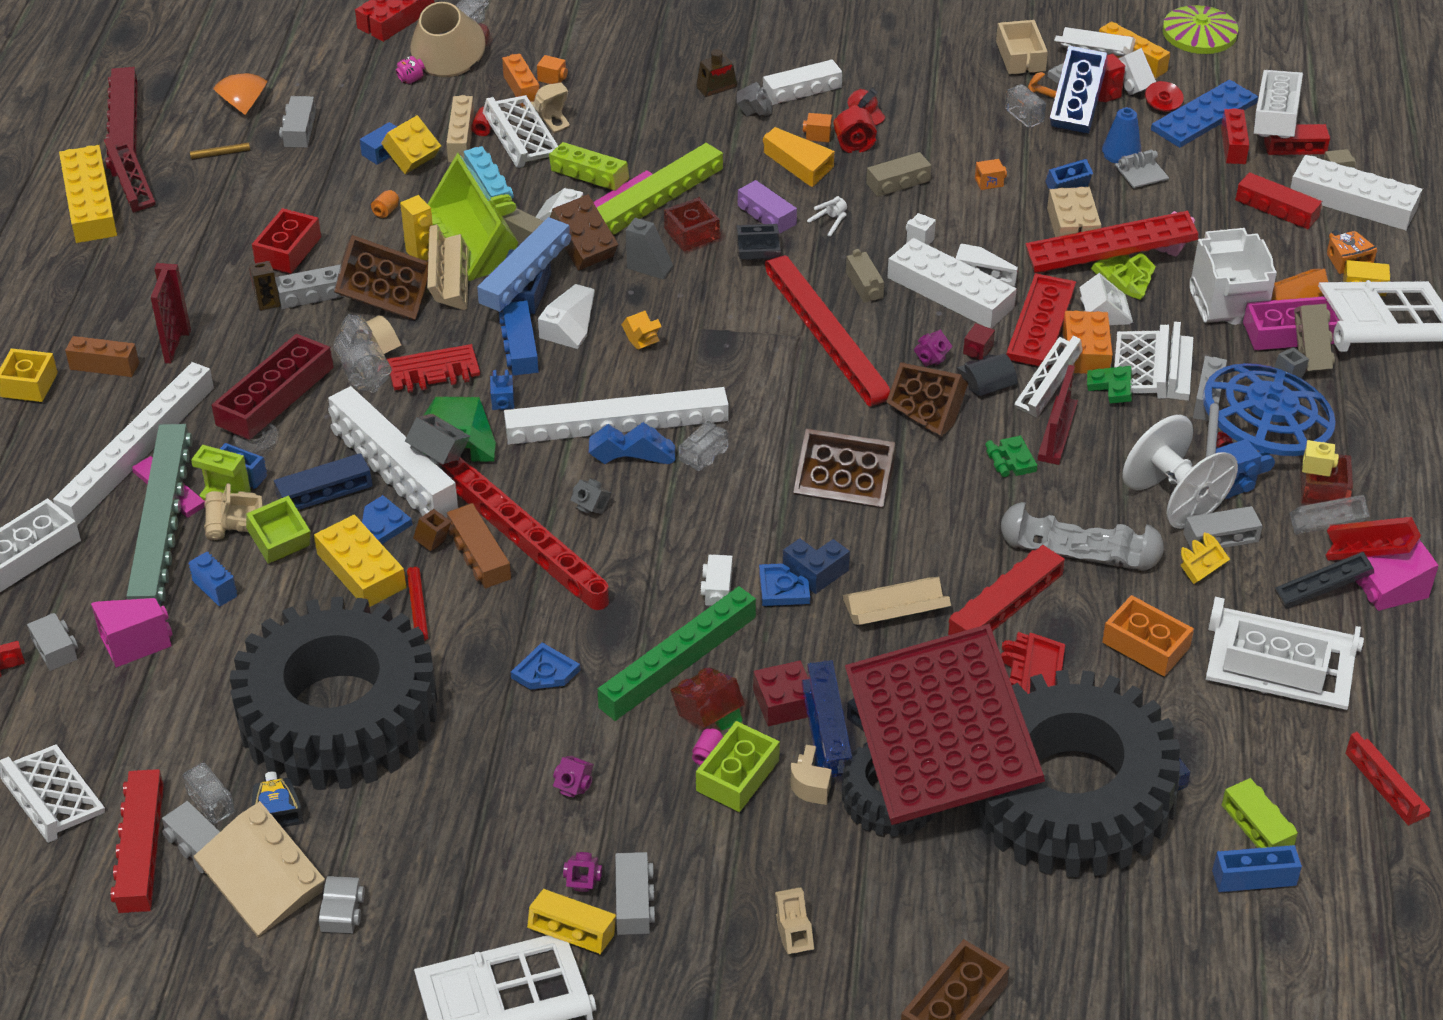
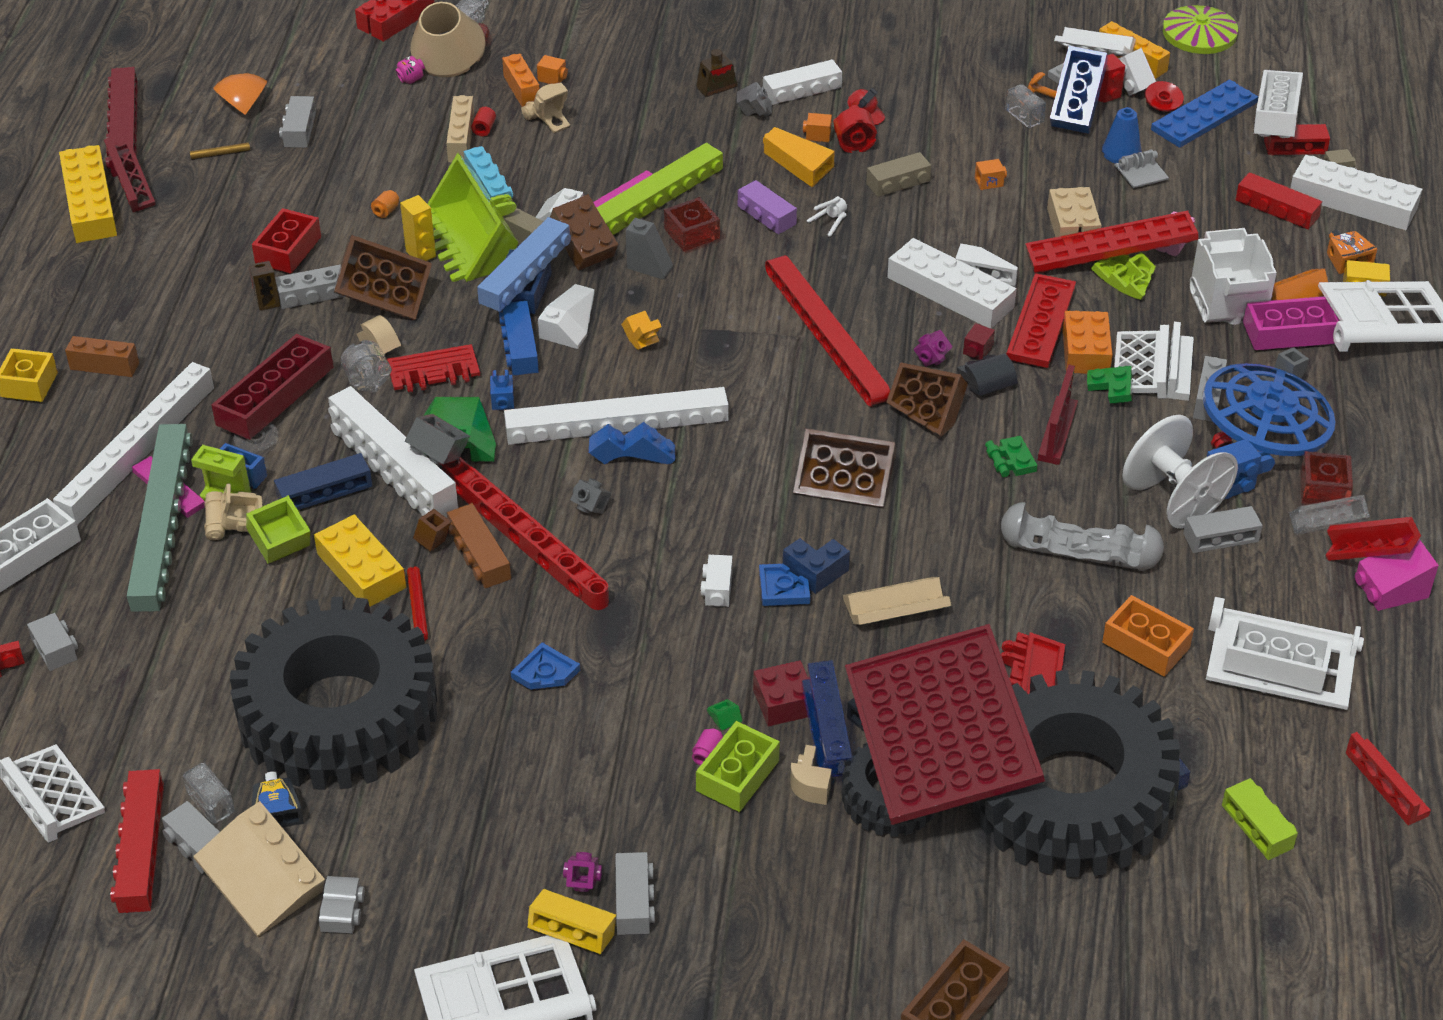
dark pink slope [91,598,173,668] -> none
dark red fence [150,263,191,364] -> none
blue brick [188,552,237,606] -> none
clear brick [333,314,372,366] -> none
blue brick [360,122,397,165] -> none
blue plate [362,495,412,544] -> none
yellow brick [381,115,441,174] -> none
tan slope [428,225,469,310] -> none
white fence [483,95,558,168] -> none
lime brick [549,142,629,191] -> none
magenta brick [553,756,594,797] -> none
green brick [597,586,756,721] -> none
clear red brick [670,667,745,728] -> none
clear brick [679,421,729,471] -> none
black brick [736,224,781,261] -> none
tan brick [775,887,814,954] -> none
dark tan brick [846,249,884,303] -> none
white brick [906,213,936,245] -> none
red brick [948,545,1065,635] -> none
tan piece [996,20,1048,74] -> none
white fence [1014,336,1083,418] -> none
blue brick [1045,159,1093,190] -> none
white slope [1080,273,1133,325] -> none
yellow plate [1180,532,1230,584] -> none
light grey bar [1206,403,1219,457] -> none
blue brick [1212,845,1302,892] -> none
red brick [1221,108,1249,164] -> none
black tile [1275,552,1374,609] -> none
dark tan brick [1294,304,1335,373] -> none
light yellow brick [1302,440,1338,476] -> none

